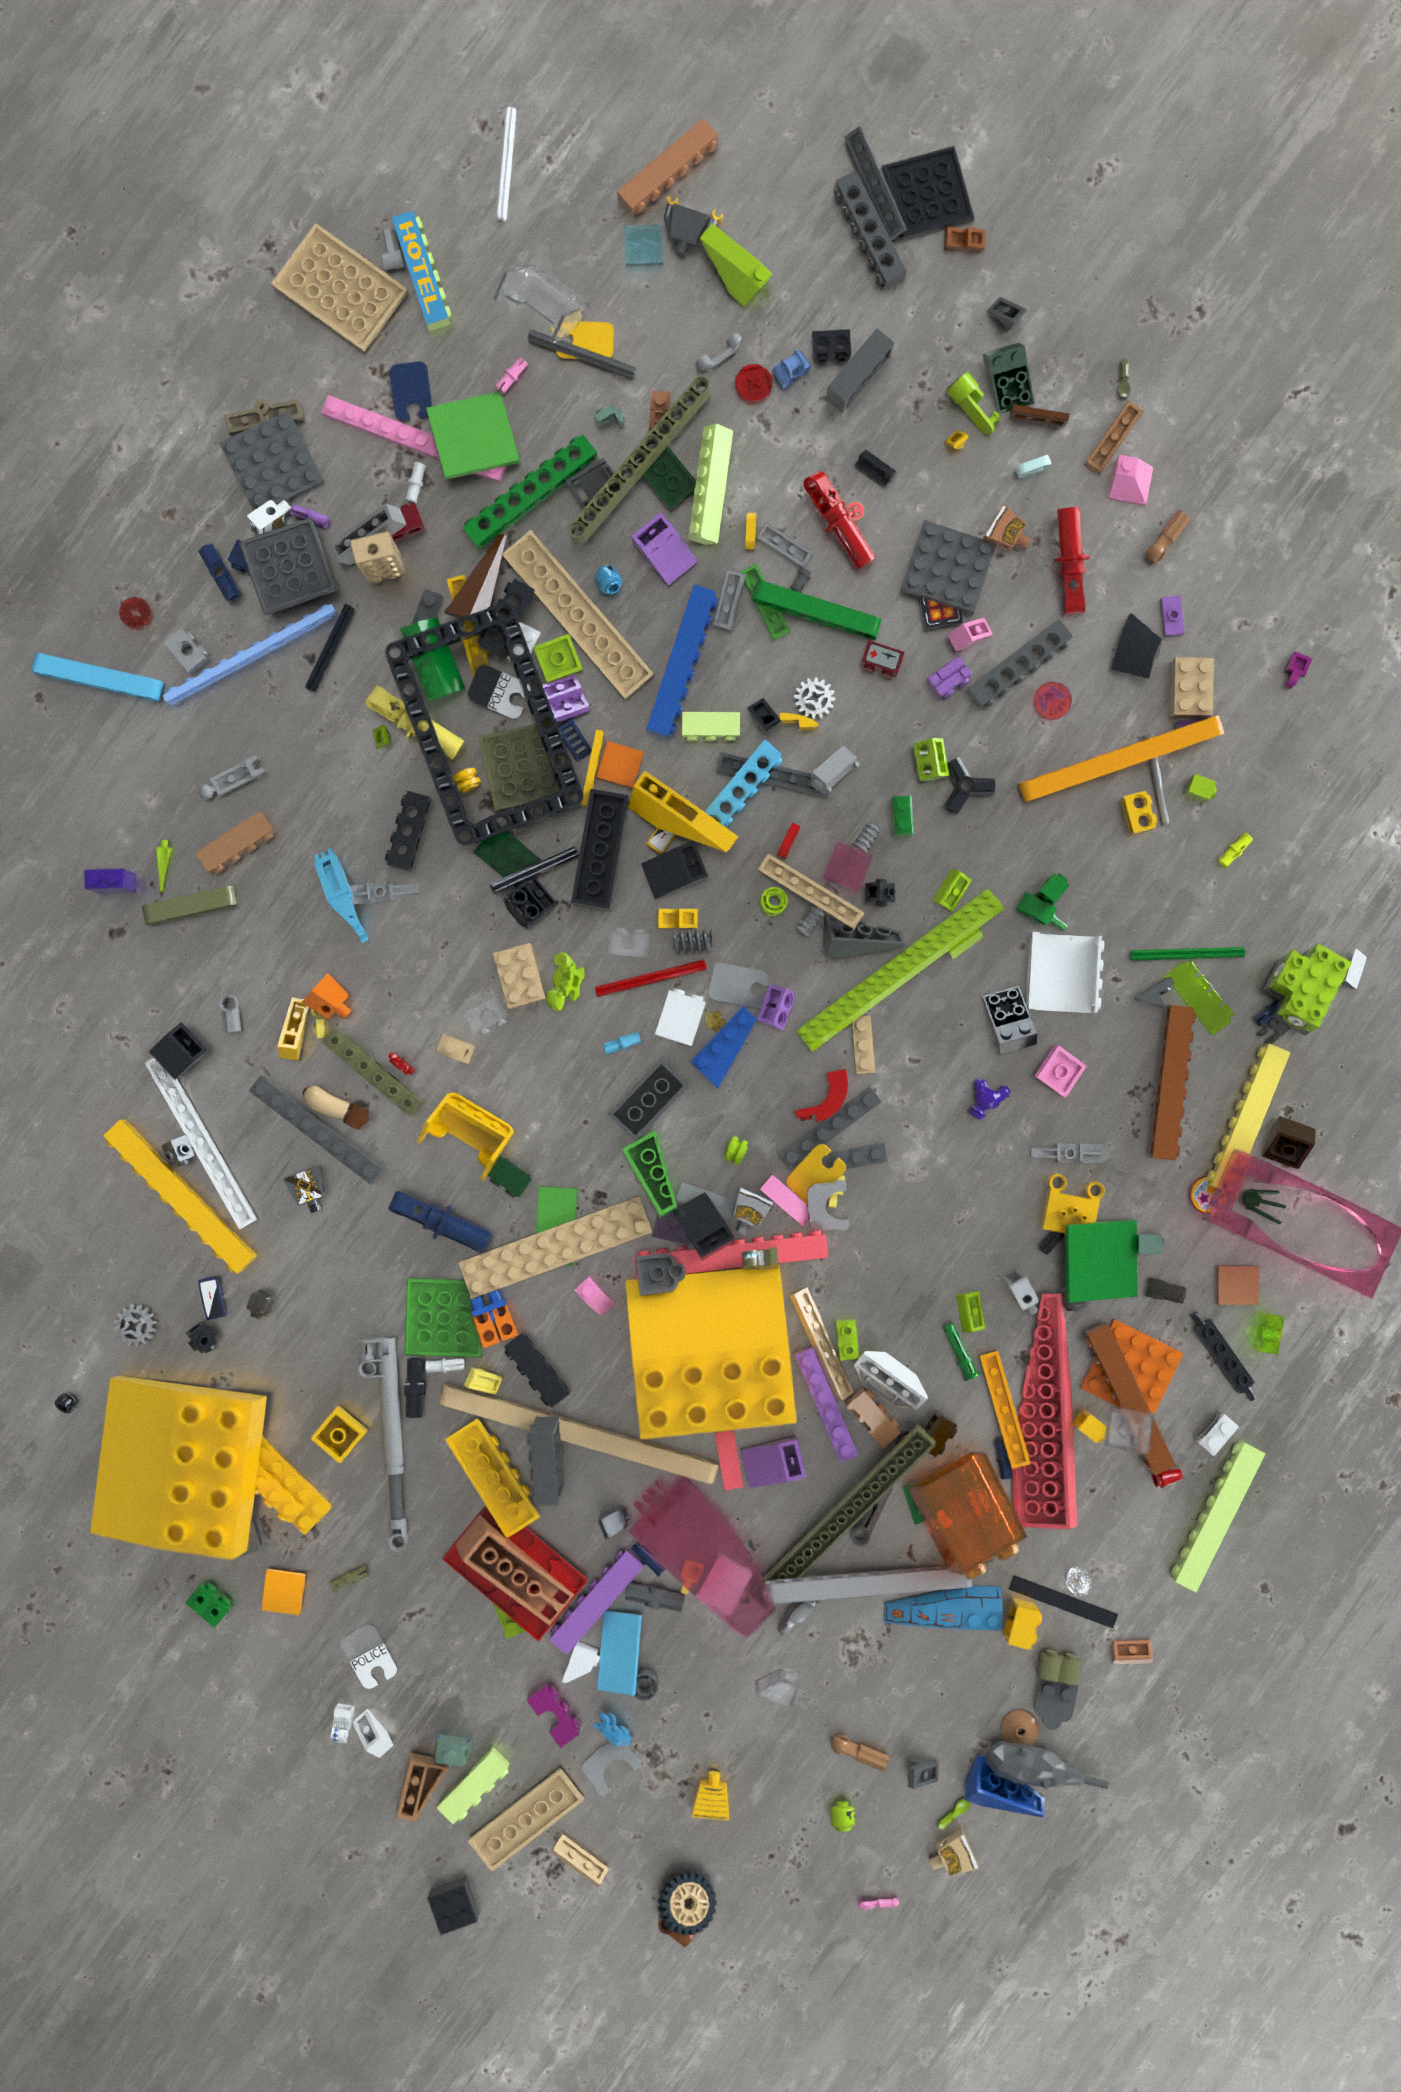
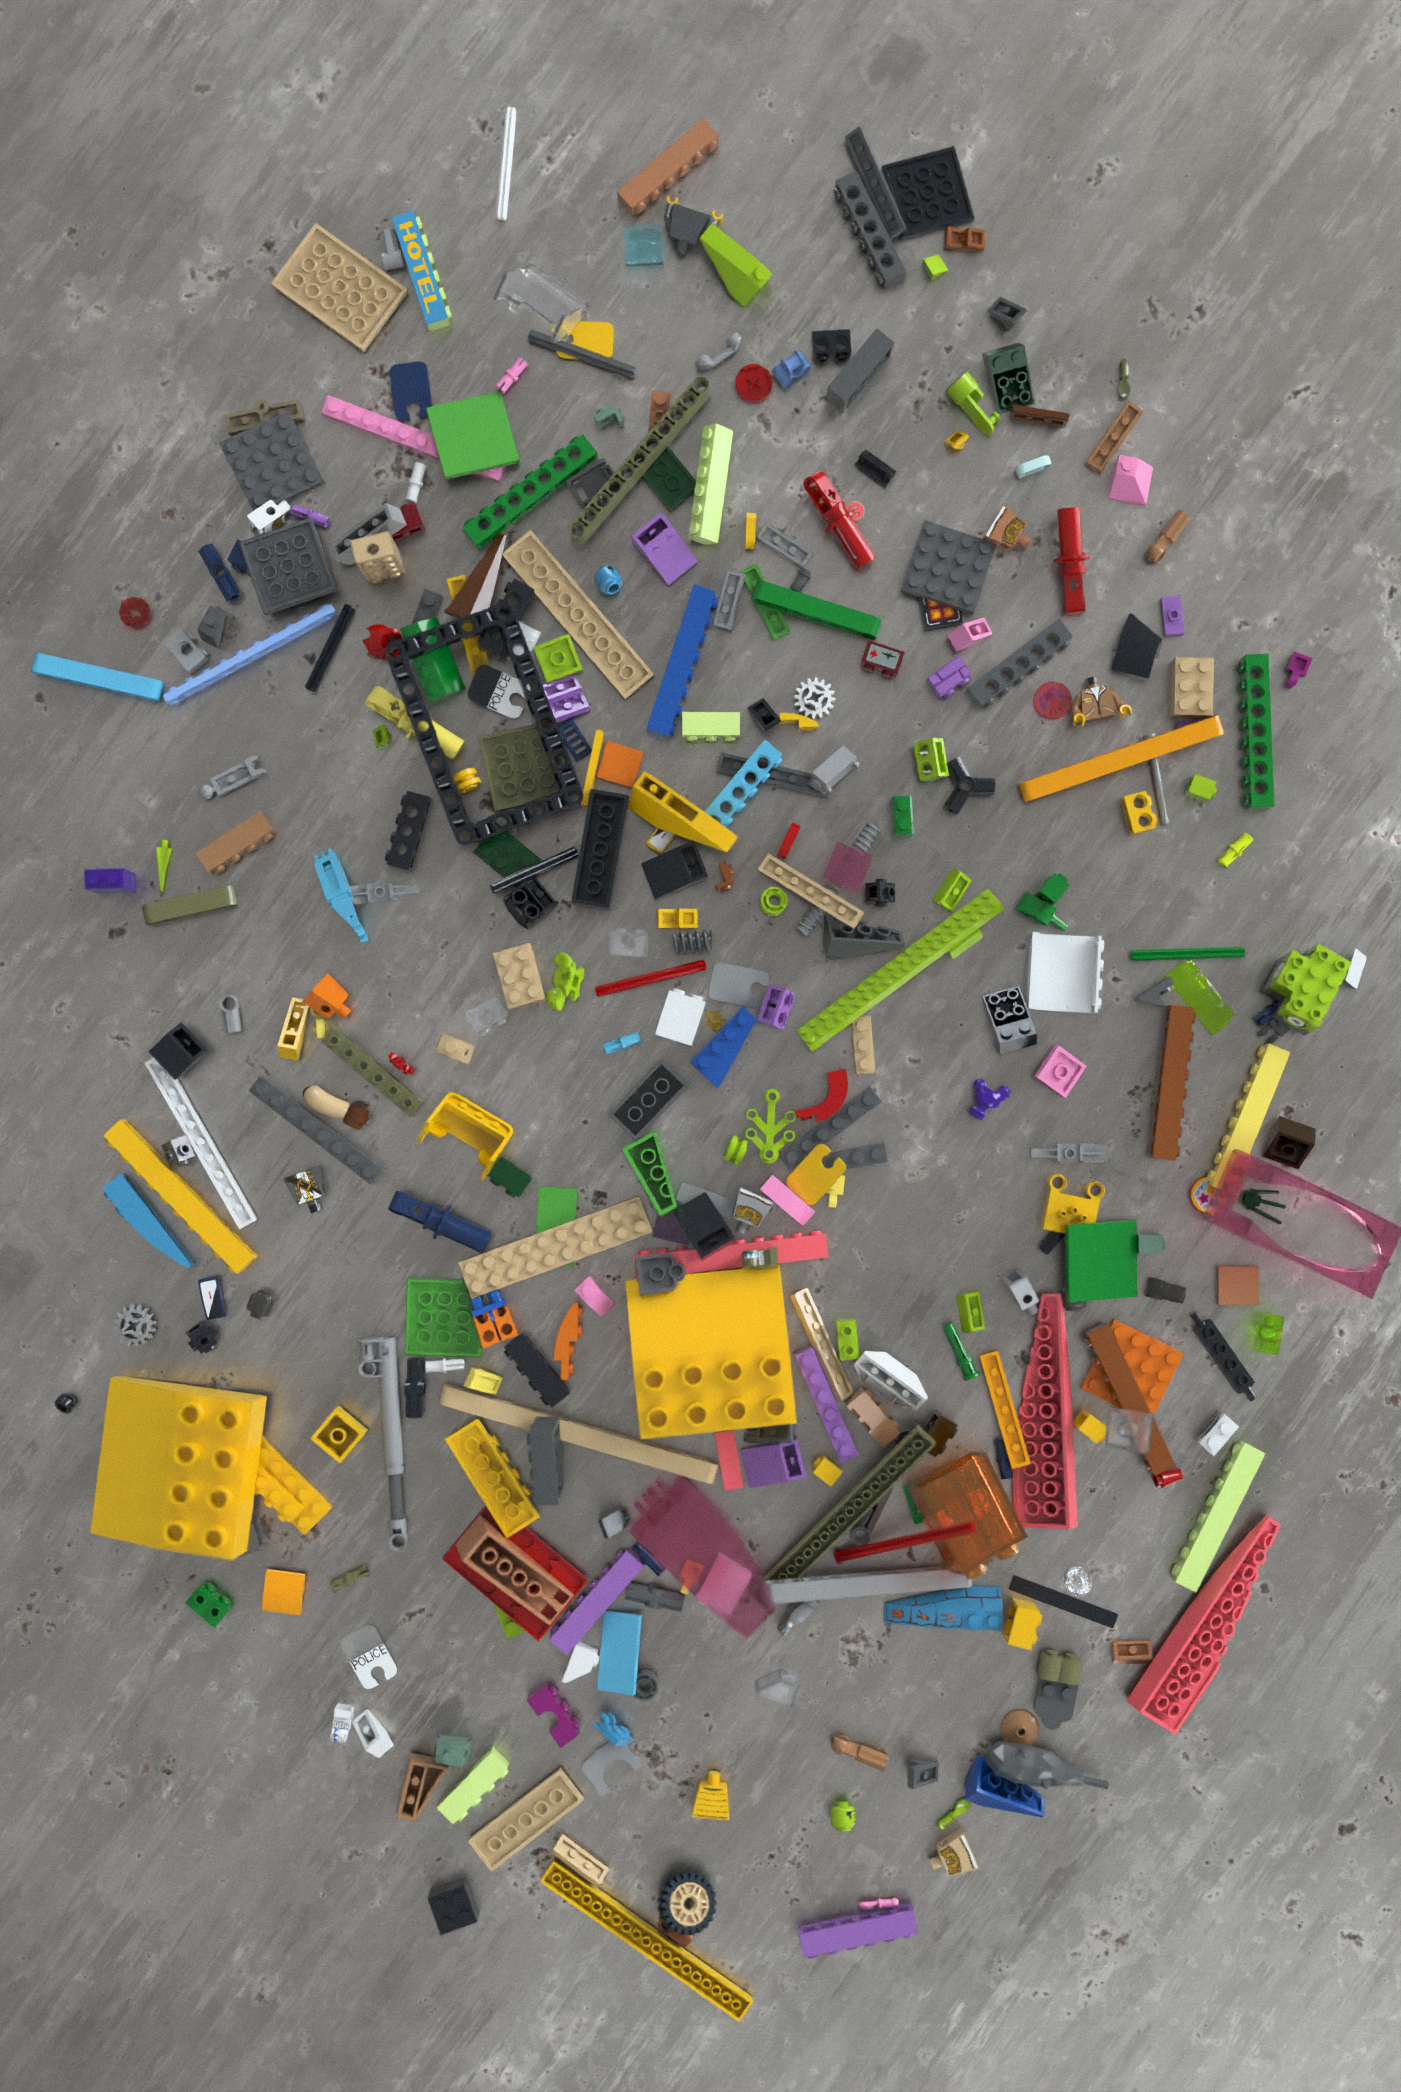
light grey piece [807,1180,849,1231] -> none
none -> dark azure slope [102,1173,195,1268]
none -> dark grey torso [197,606,236,649]
none -> red helmet [362,624,402,661]
none -> yellow piece [540,1858,753,2022]
none -> orange slope [554,1301,583,1380]
none -> dark orange bracket [715,861,735,892]
none -> dark grey hinge [743,1423,794,1443]
none -> lime plant [745,1089,796,1164]
none -> medium lavender brick [798,1903,918,1958]
none -> yellow brick [812,1454,843,1487]
none -> red axle [834,1521,976,1564]
none -> lime slope [922,254,948,280]
none -> medium nougat torso [1071,676,1132,727]
none -> coral wedge [1126,1515,1281,1735]
none -> green brick [1238,654,1274,810]

